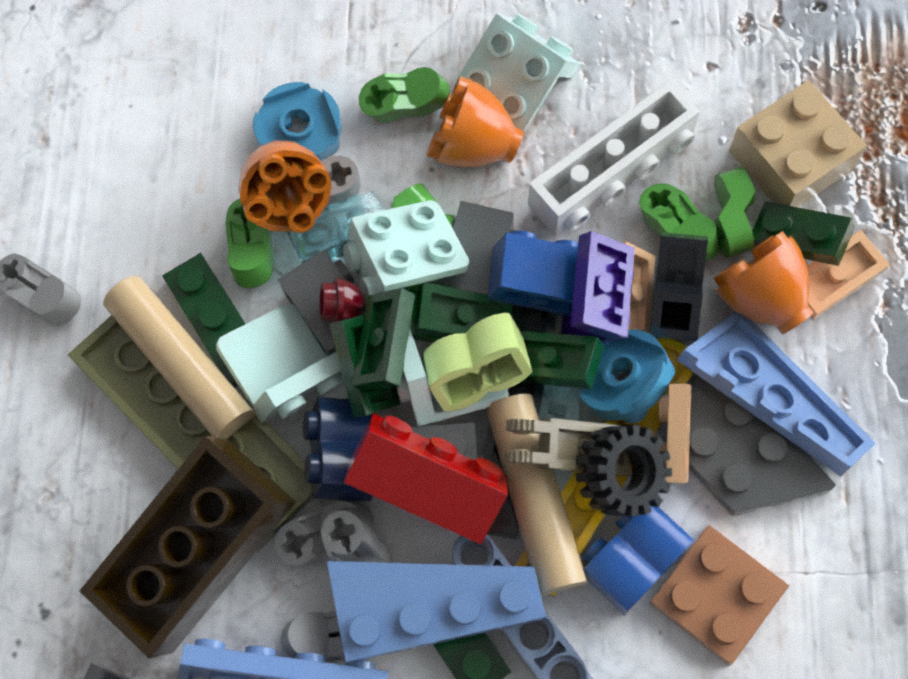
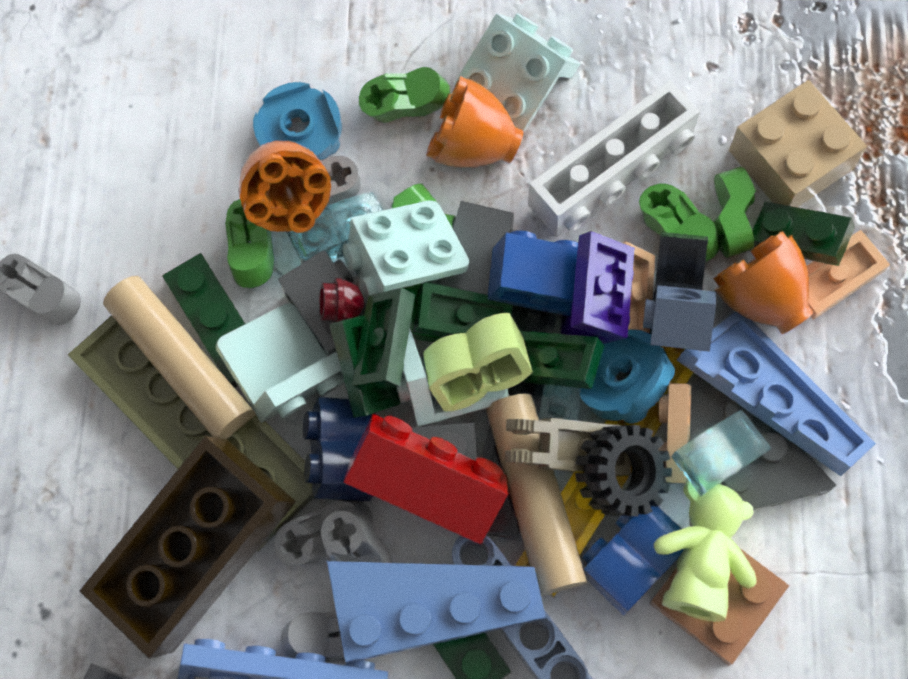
none -> sand blue brick [643,285,716,352]
none -> yellowish green piece [654,481,756,622]
none -> clear light blue slope [671,410,772,497]

